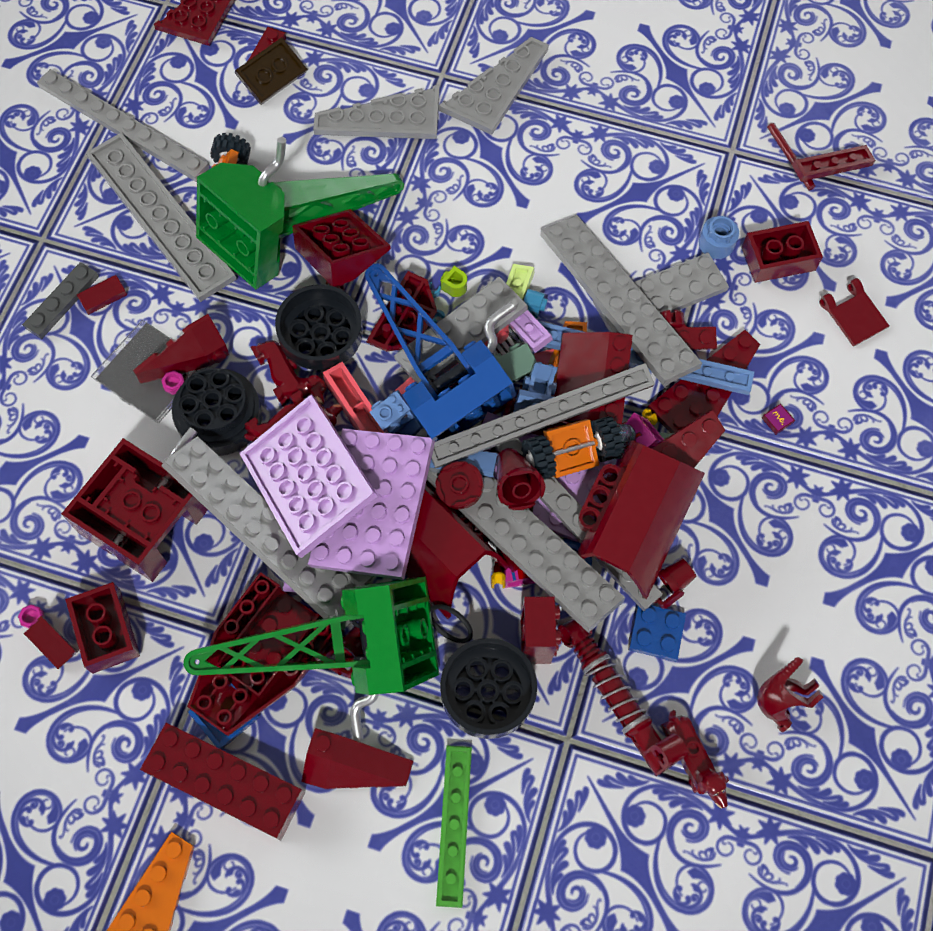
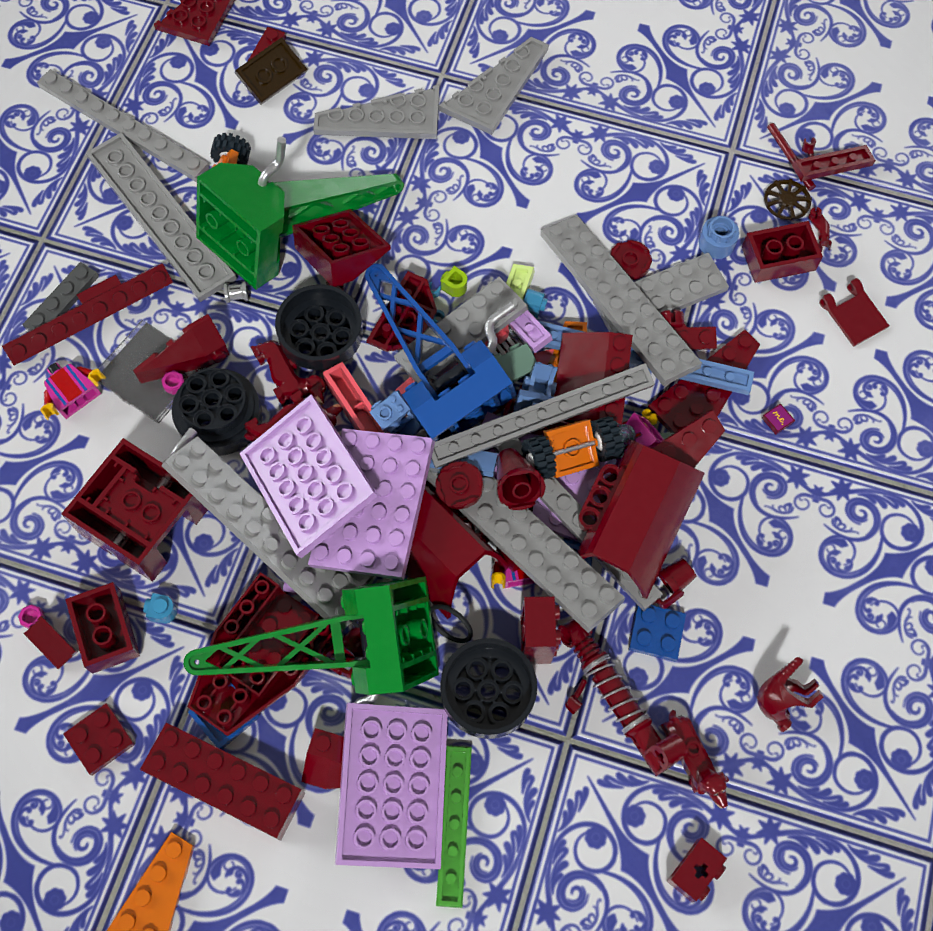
none -> dark red plate [2,263,173,366]
none -> torso [40,363,107,421]
none -> dark red plate [63,703,135,776]
none -> dark azure plate [143,593,177,624]
none -> light grey bush [223,281,249,303]
none -> lavender plate [335,703,448,869]
none -> dark red hand [565,679,587,714]
none -> dark red tile [610,240,652,280]
none -> dark red brick [667,837,727,902]
none -> dark brown wheel [764,178,812,220]
none -> dark red hand [802,137,816,157]
none -> dark red arm [809,207,832,252]

